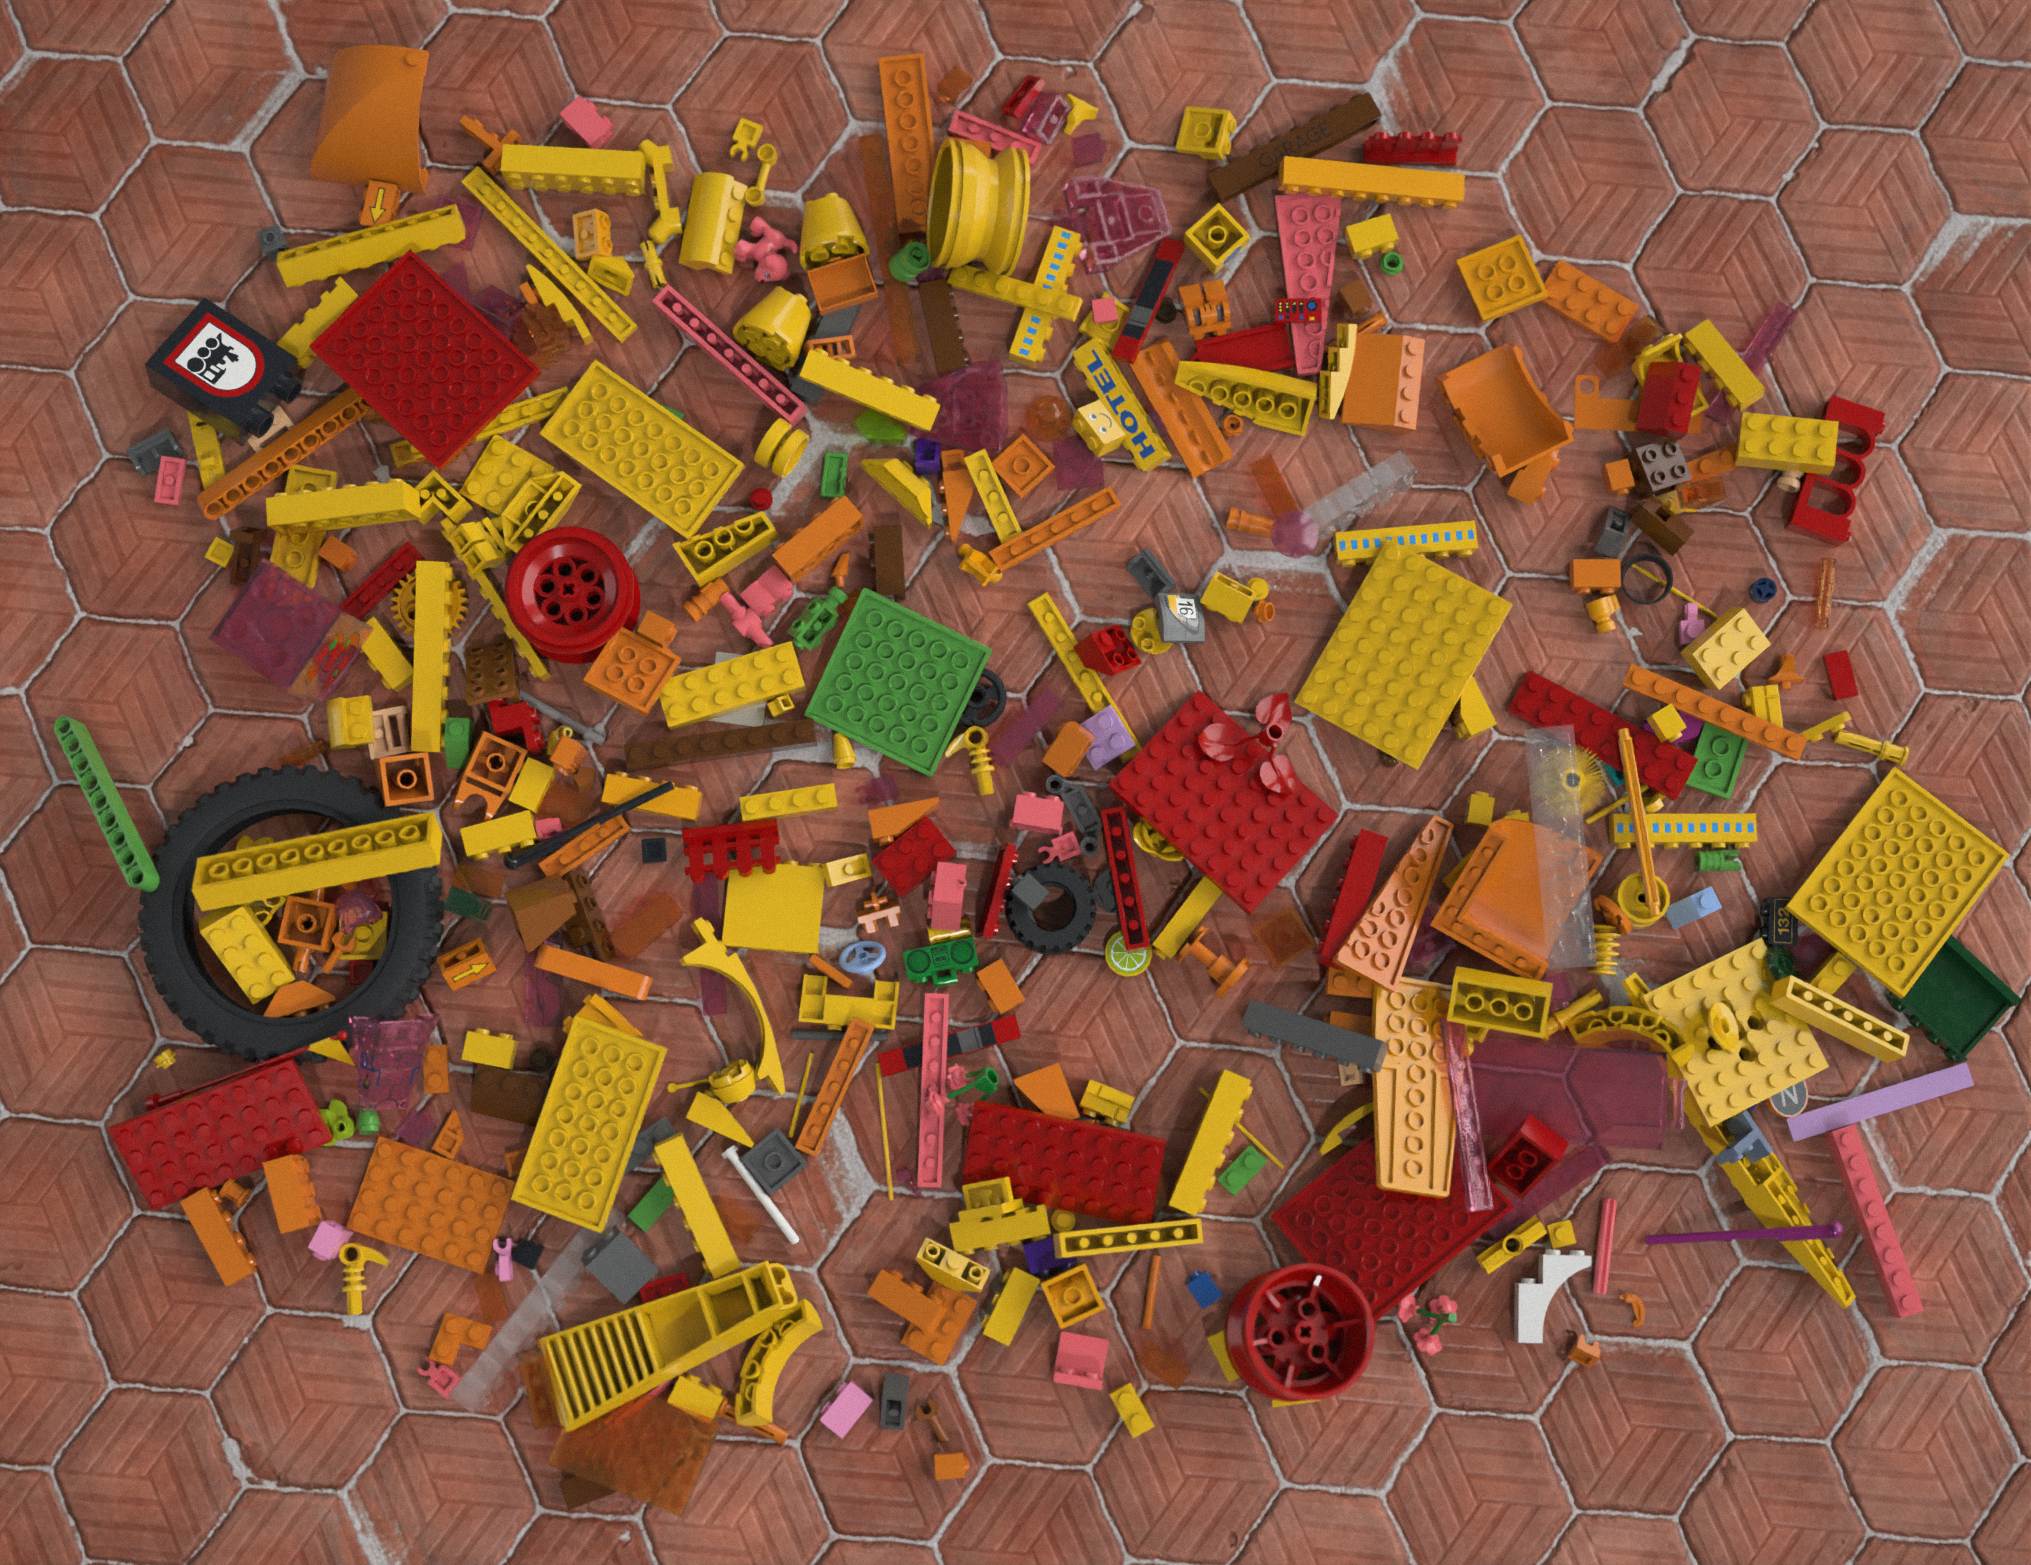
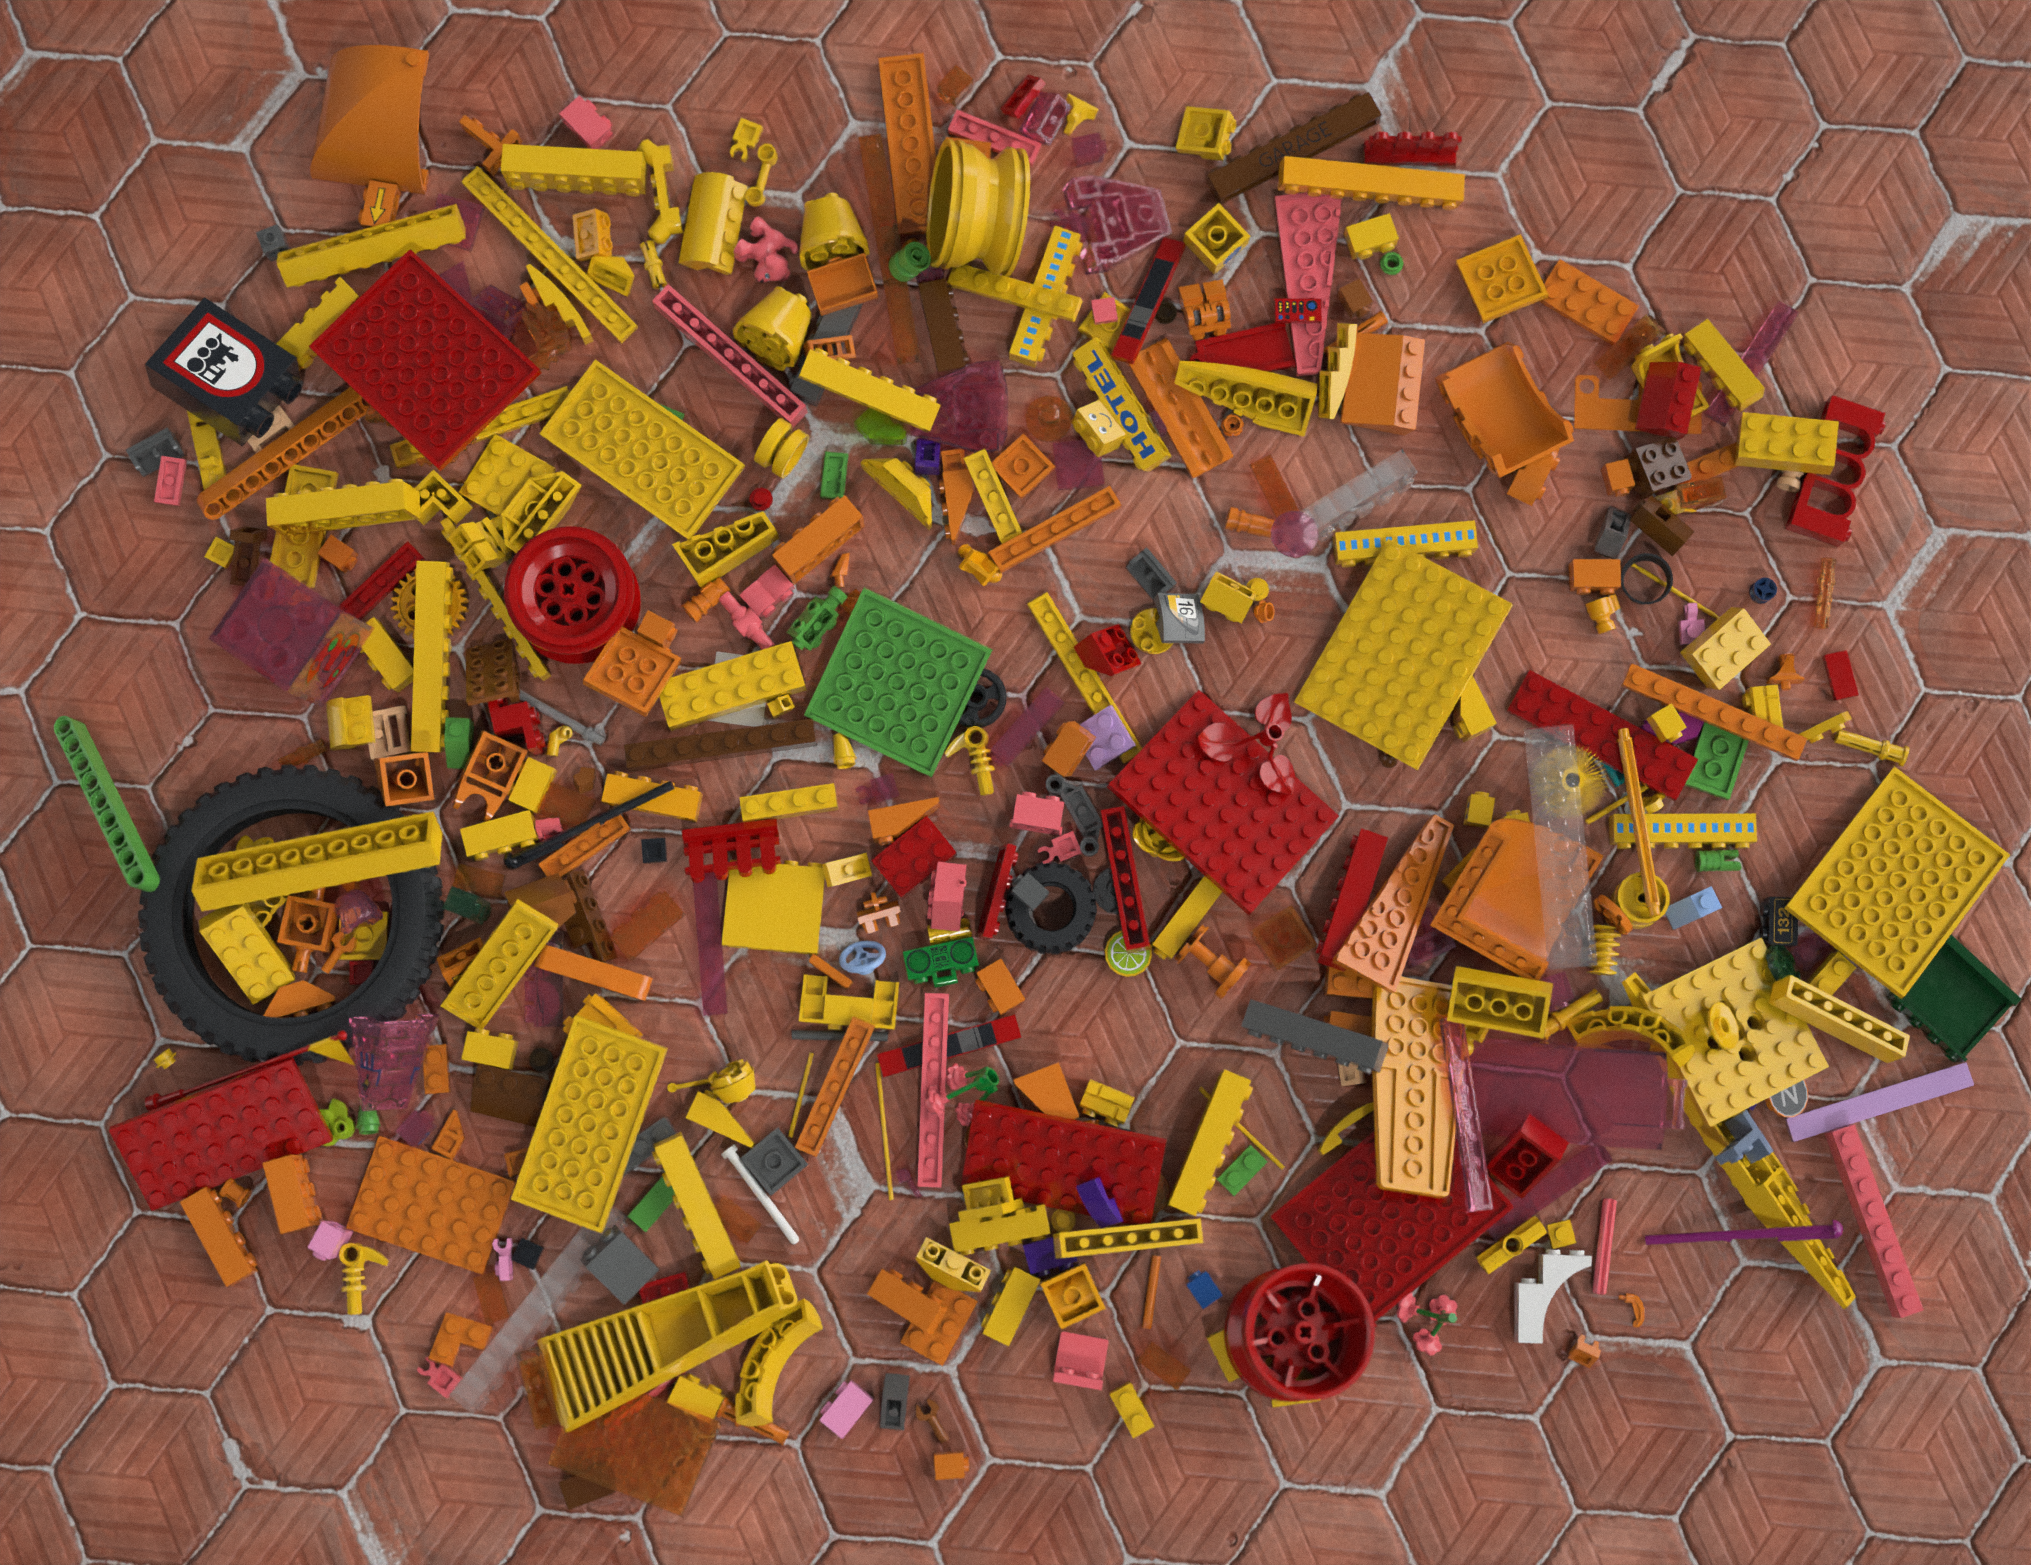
orange brick [549,734,588,777] -> none
yellow slope [679,917,785,1096] -> none
reddish brown brick [869,525,906,600] -> none
none -> yellow plate [441,899,559,1029]
none -> dark purple slope [1076,1177,1123,1229]

